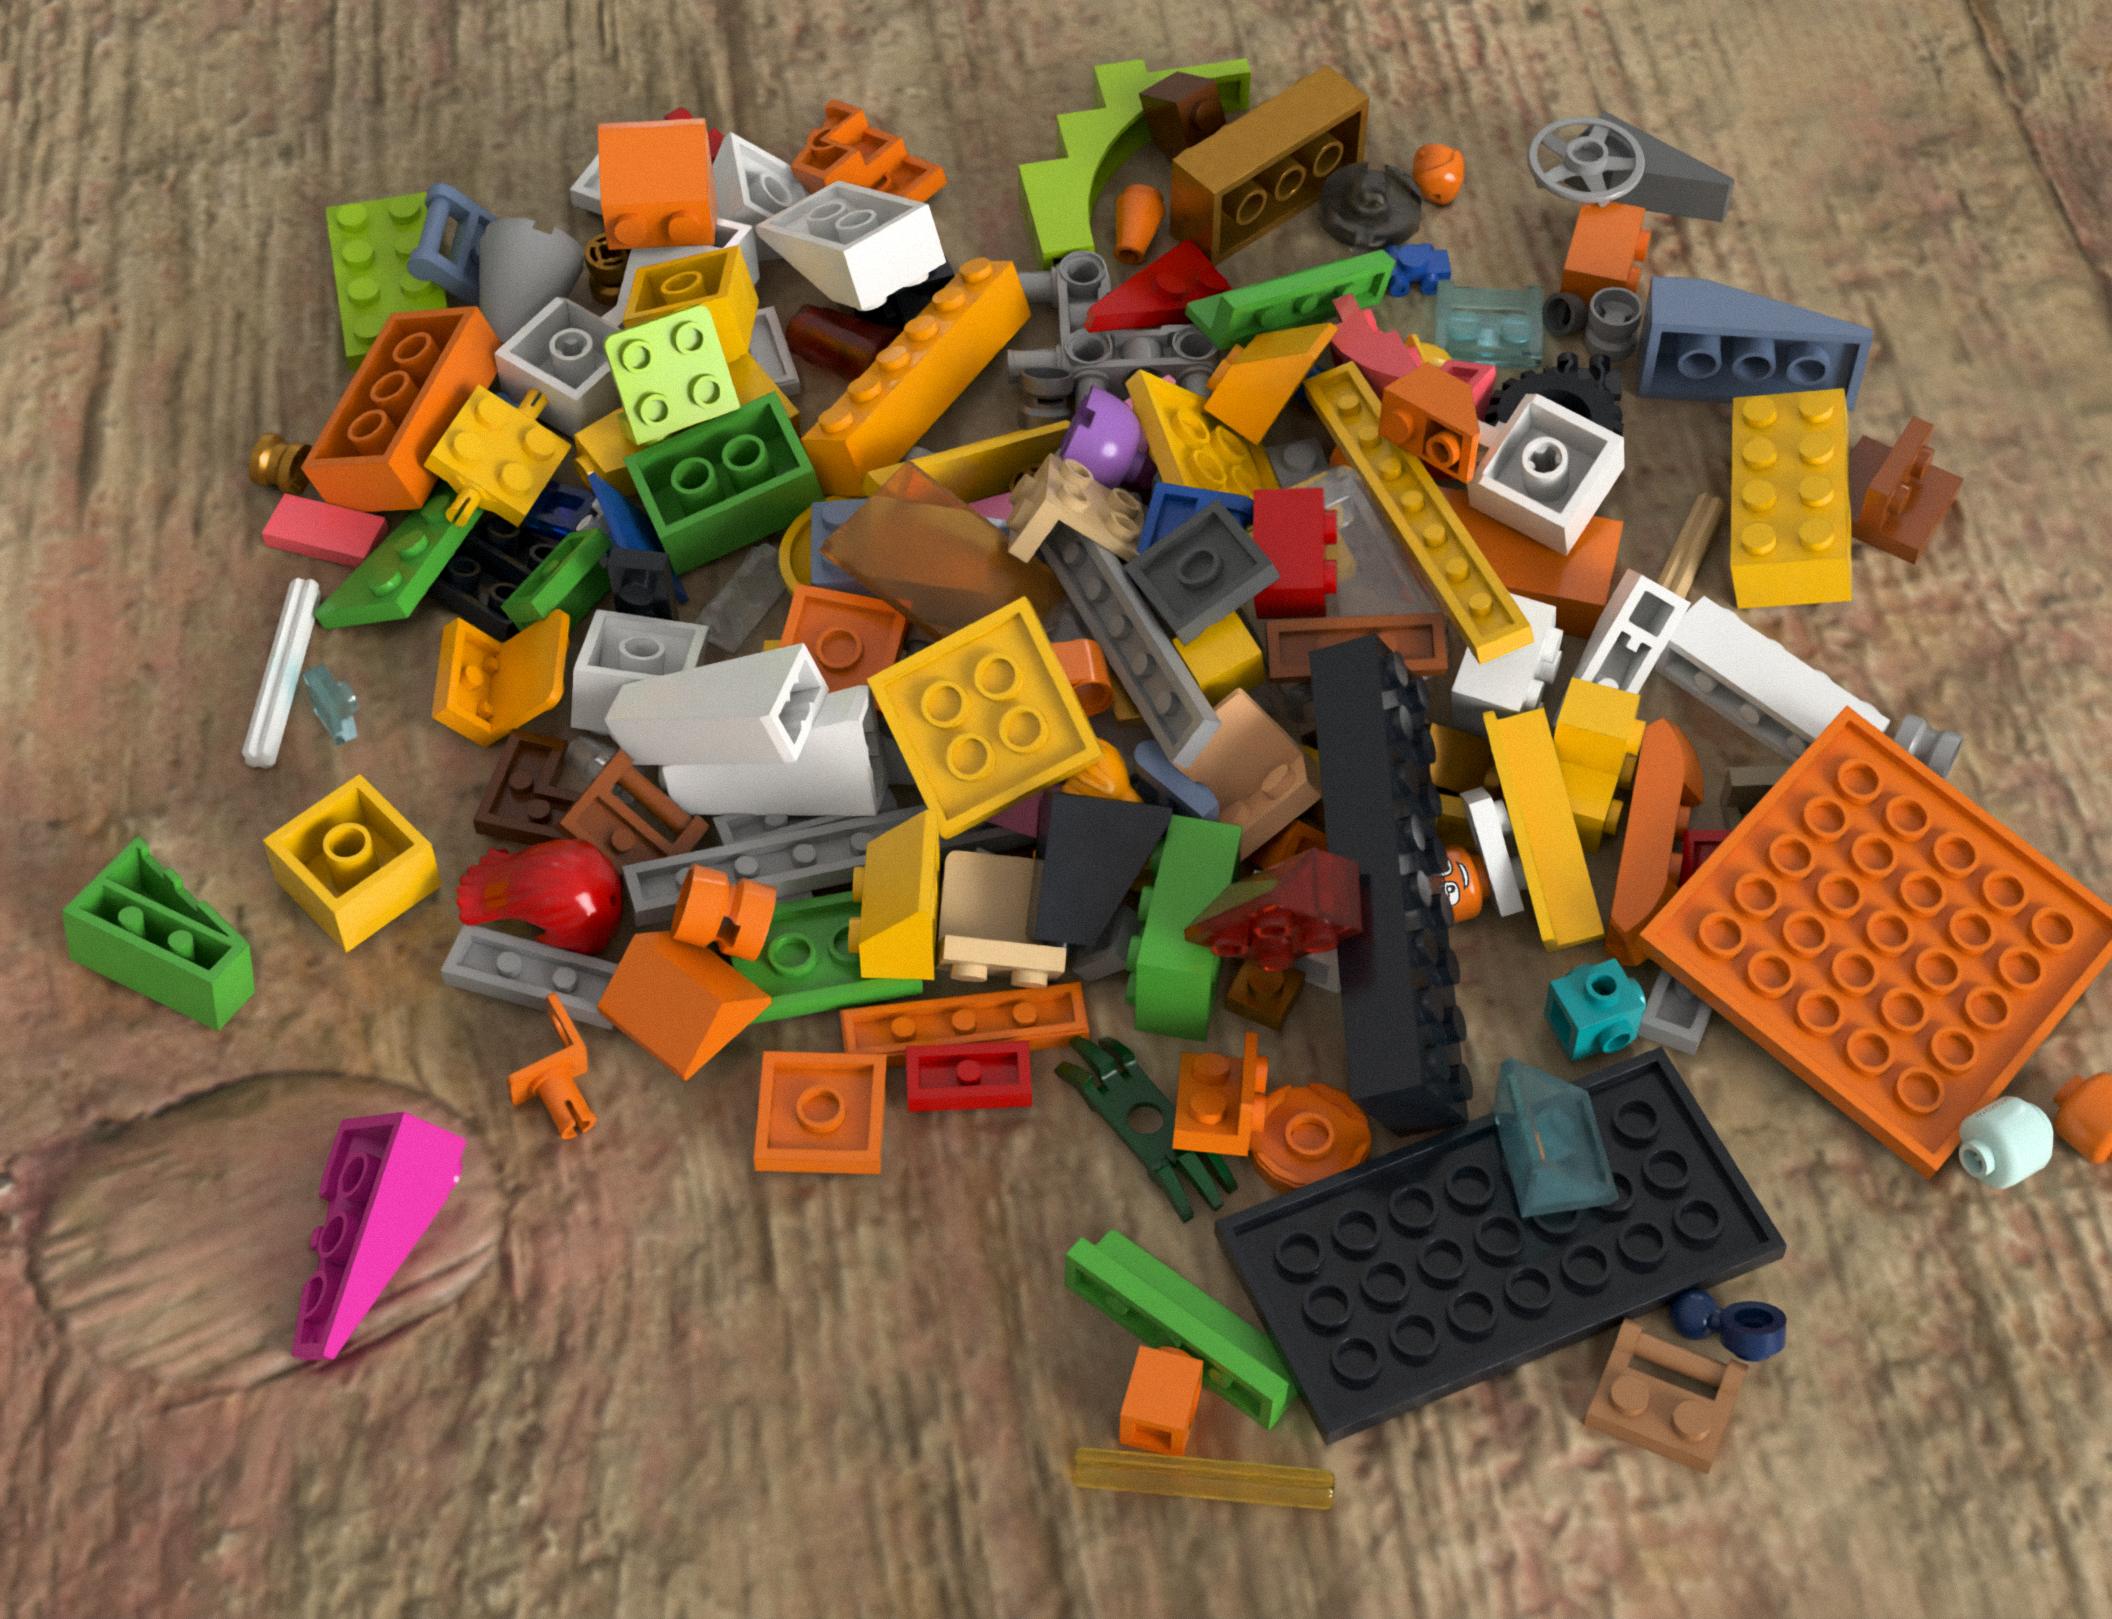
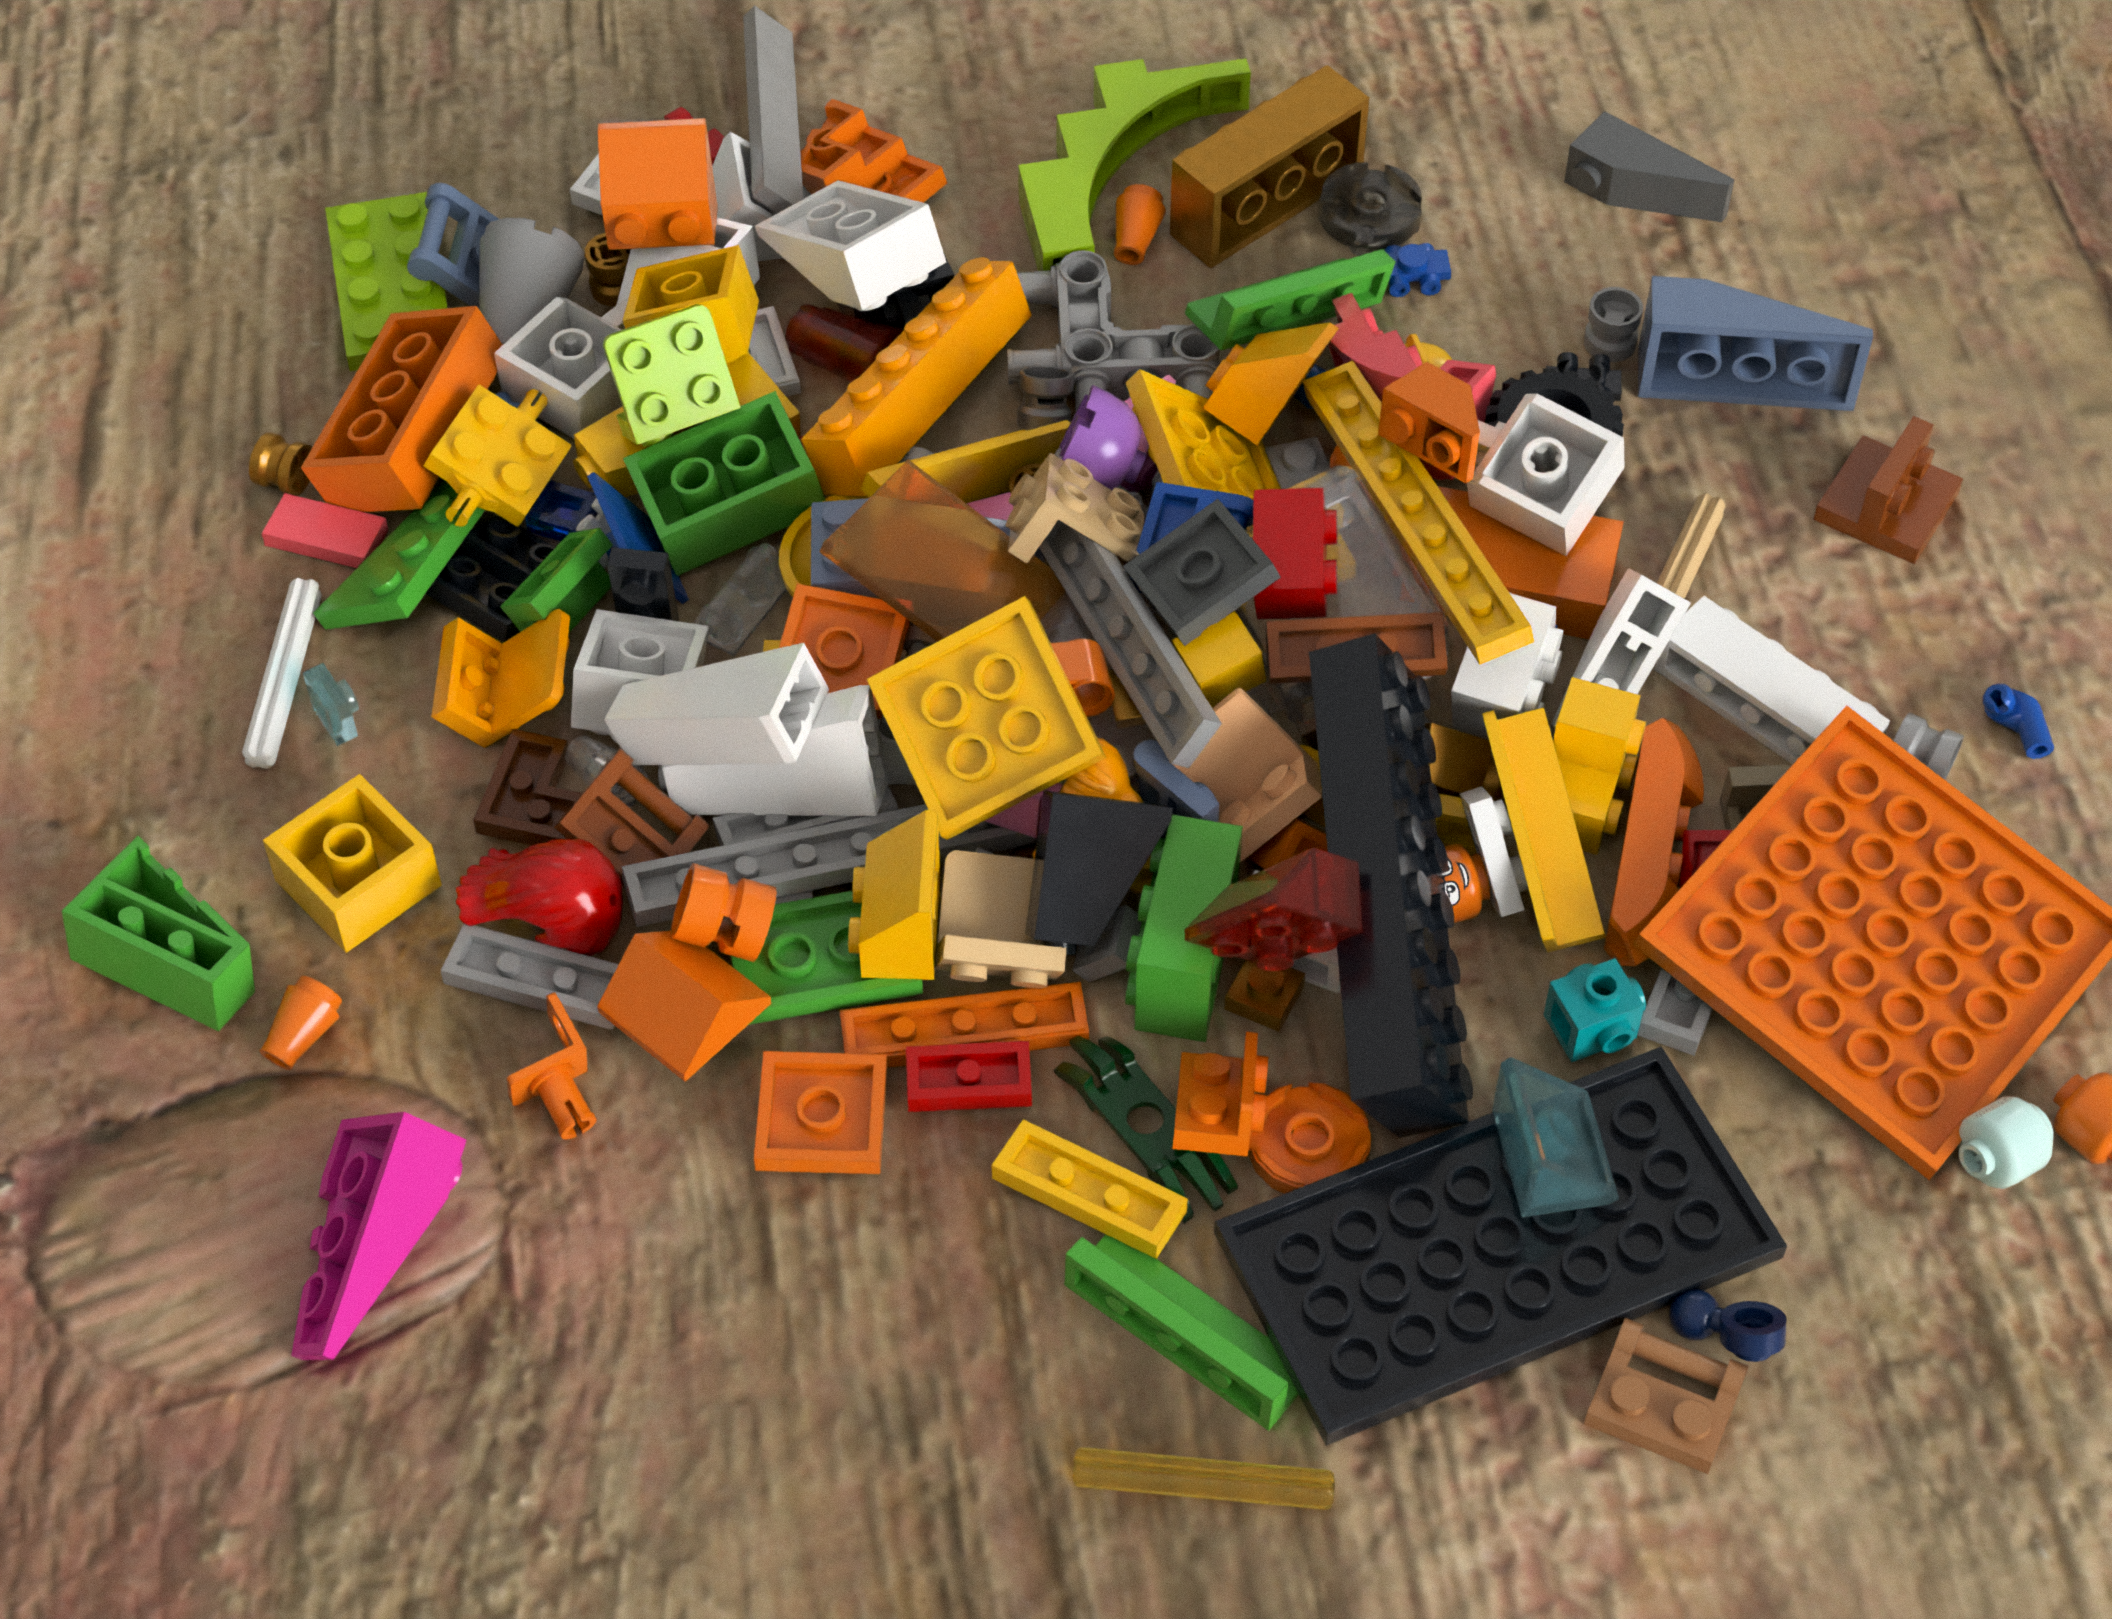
red wing [1083,239,1233,333] -> none
orange brick [1119,1345,1203,1459] -> none
reddish brown slope [1139,71,1227,164] -> none
orange piece [1409,143,1465,204] -> none
clear light blue plate [1434,280,1544,368] -> none
light grey wheel [1527,117,1645,207] -> none
dark grey hinge [1542,292,1589,336] -> none
orange brick [1560,201,1652,307] -> none
yellow brick [1730,388,1852,609] -> none
none -> orange cone [259,976,342,1071]
none -> light grey tile [743,5,803,214]
none -> yellow plate [991,1119,1188,1259]
none -> blue arm [1982,683,2054,759]

